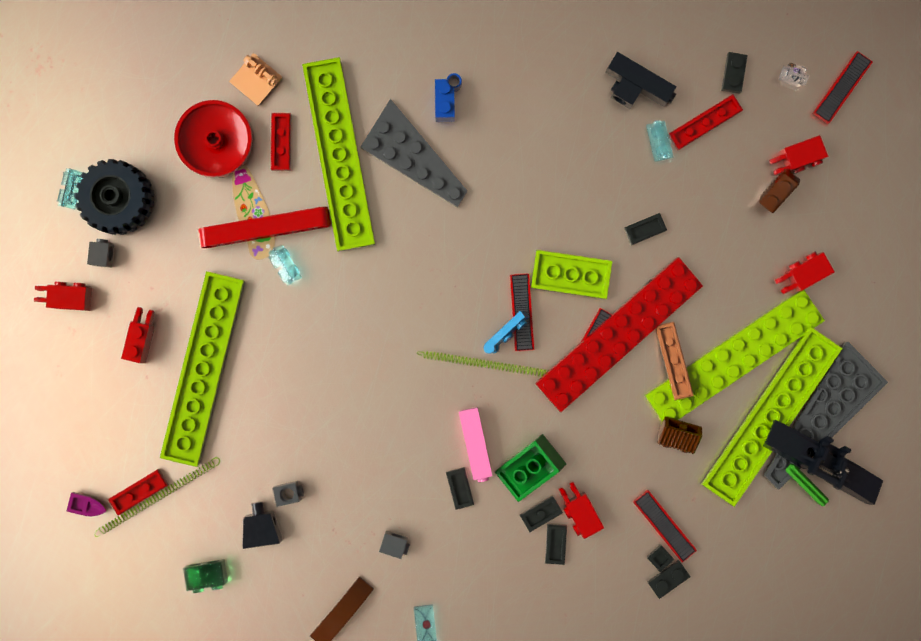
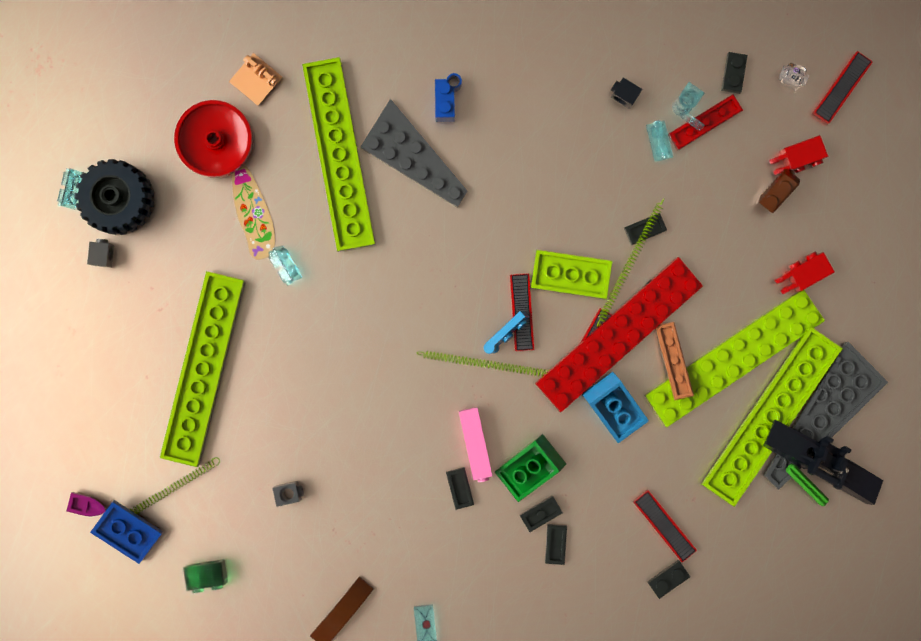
red hinge [34,281,92,311] -> none
red tile [108,469,169,515] -> none
red hinge [121,307,155,363] -> none
red beam [198,207,331,249] -> none
black torso [243,502,282,549] -> none
red tile [271,113,291,171] -> none
dark grey brick [379,531,410,559] -> none
red hinge [559,482,604,539] -> none
black brick [605,52,677,107] -> none
pearl dark grey tile [647,544,674,572] -> none
reddish brown brick [657,416,702,454] -> none
none -> blue plate [90,500,163,564]
none -> dark azure slope [582,372,649,443]
none -> lime piece [597,198,664,327]
none -> clear light blue piece [672,82,705,131]

